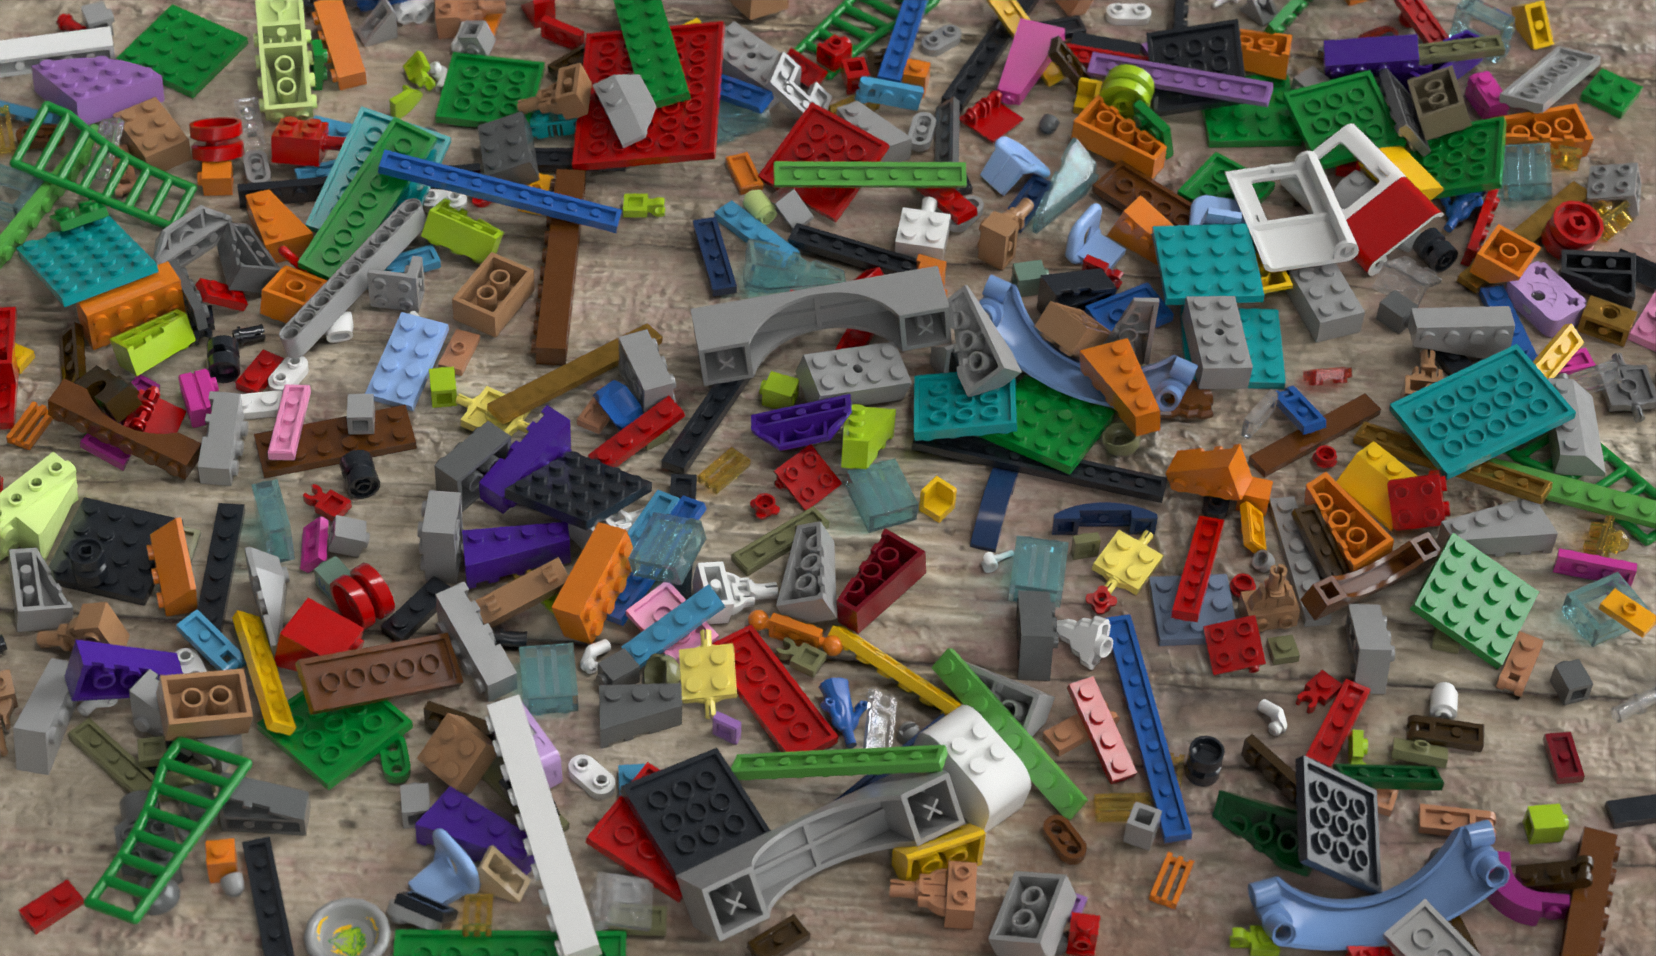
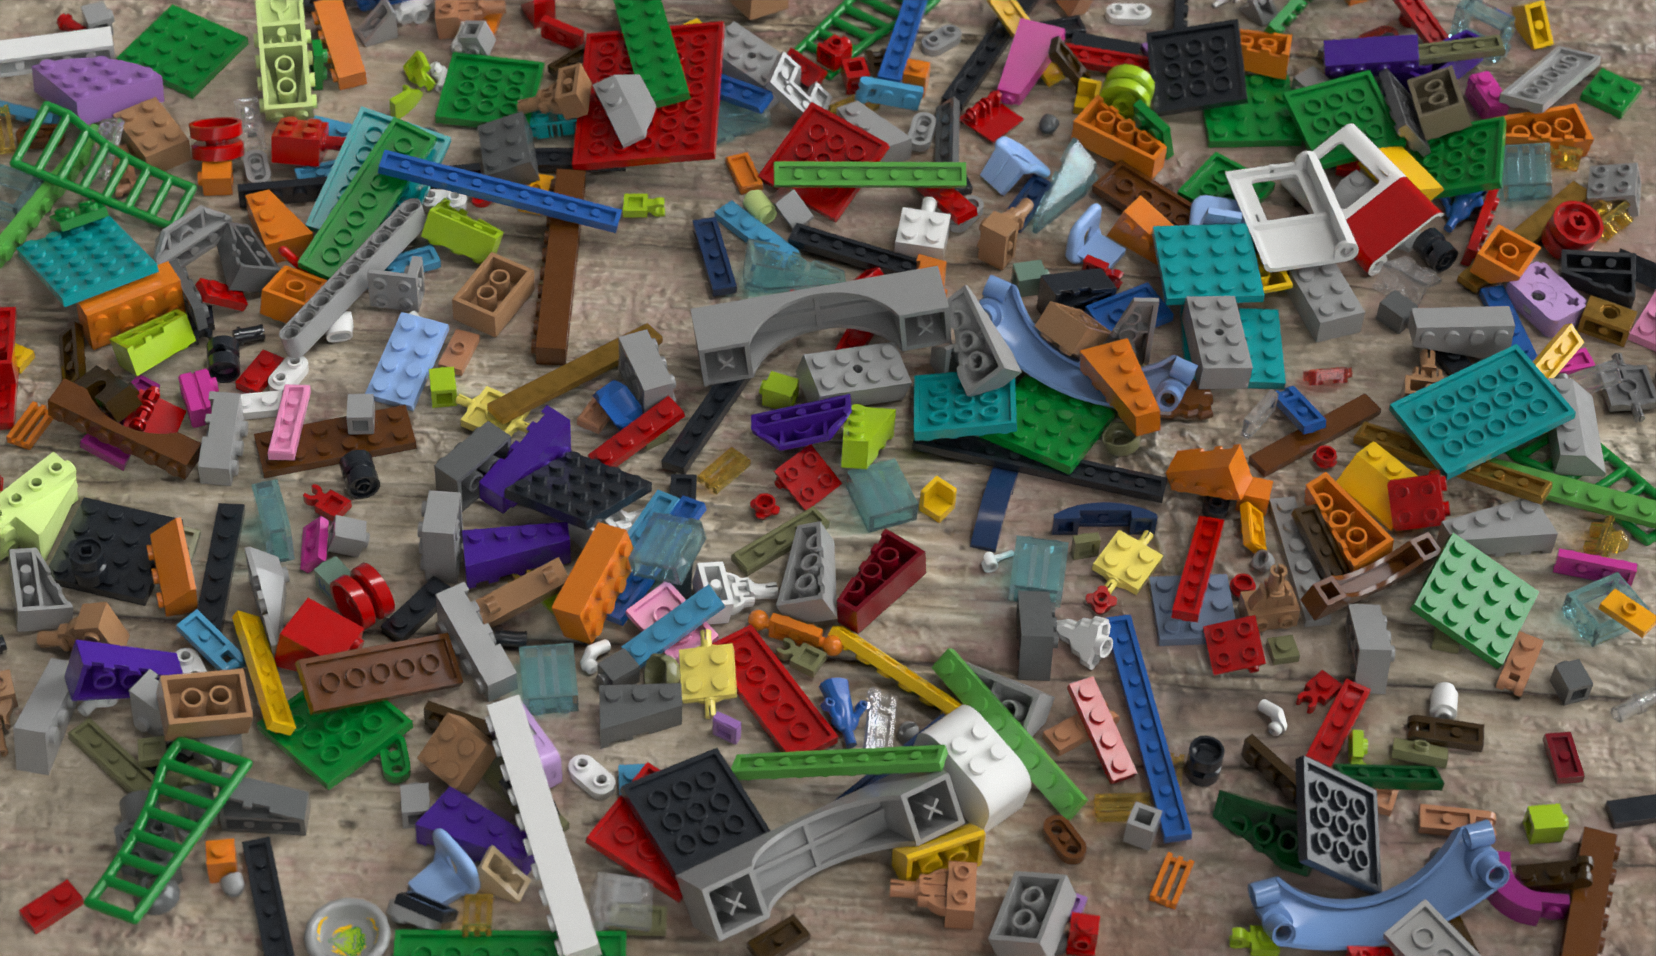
medium lavender plate [1087,52,1274,108] -> none

